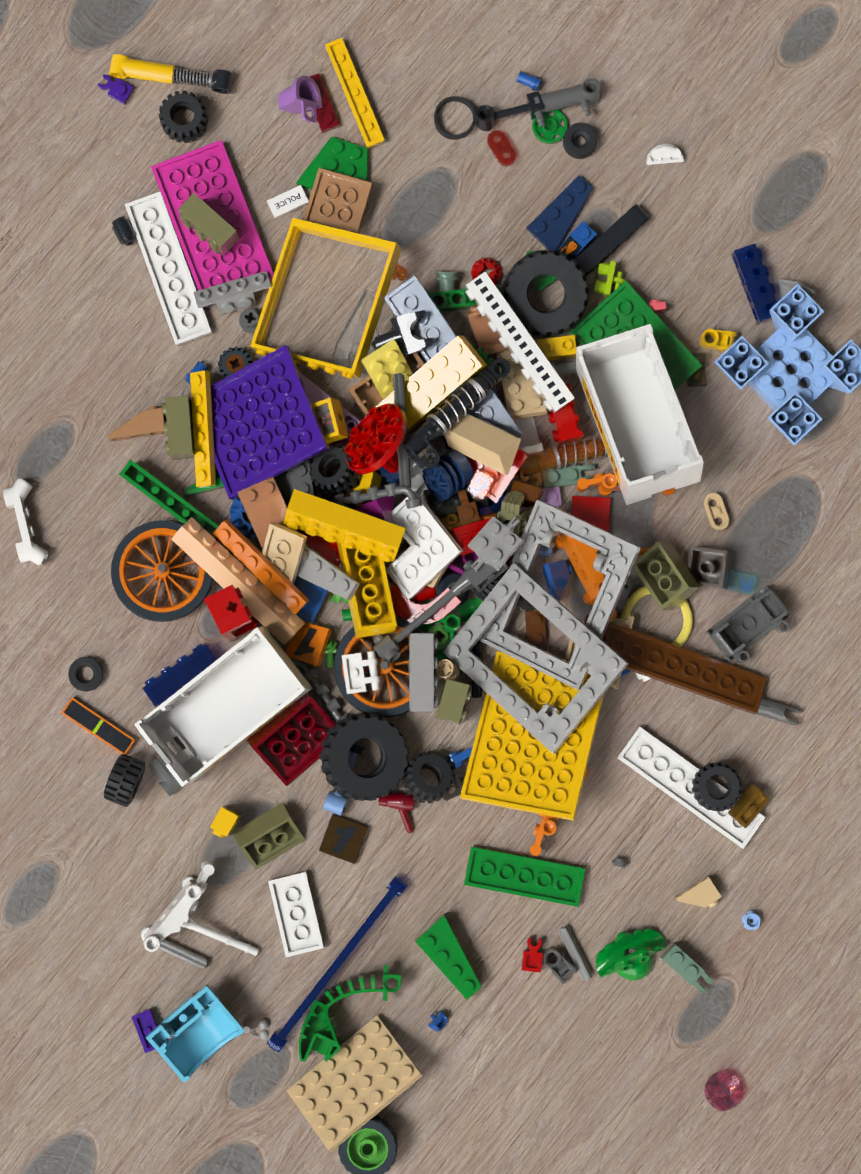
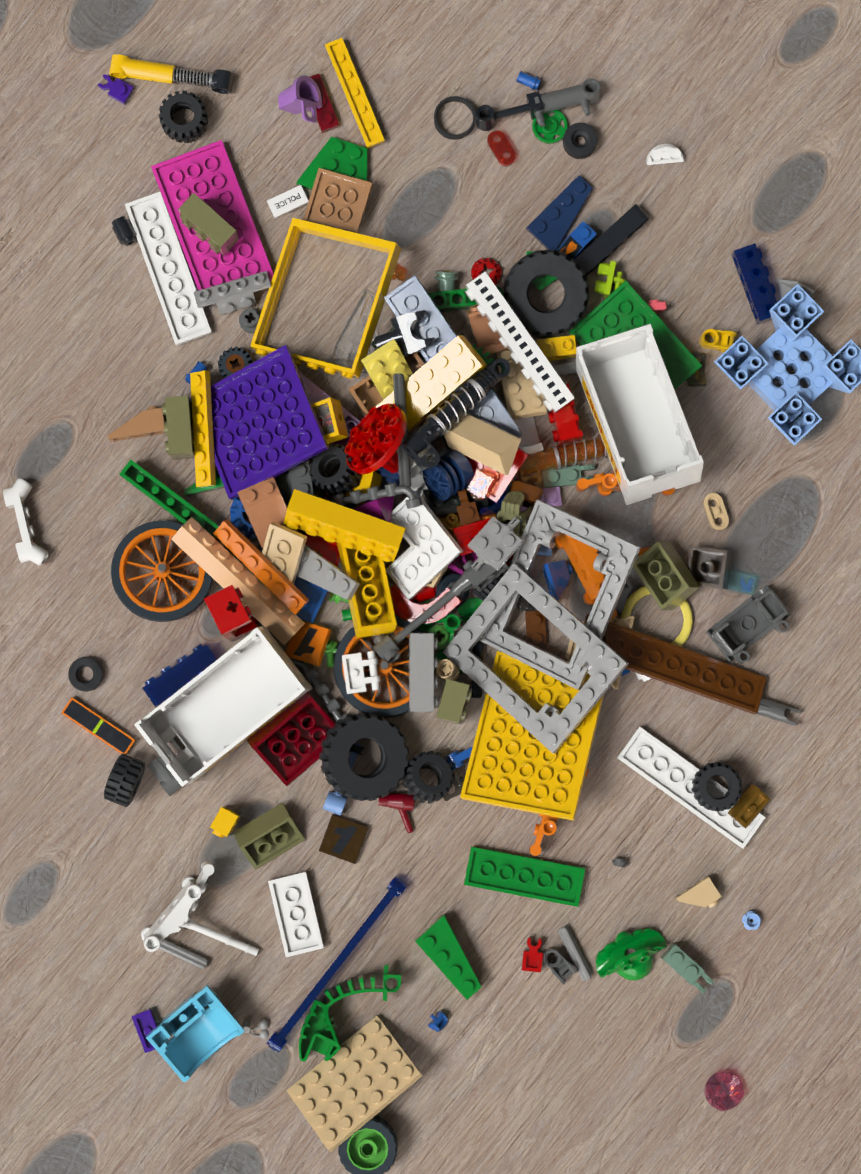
red plate [571,496,610,532] -> none

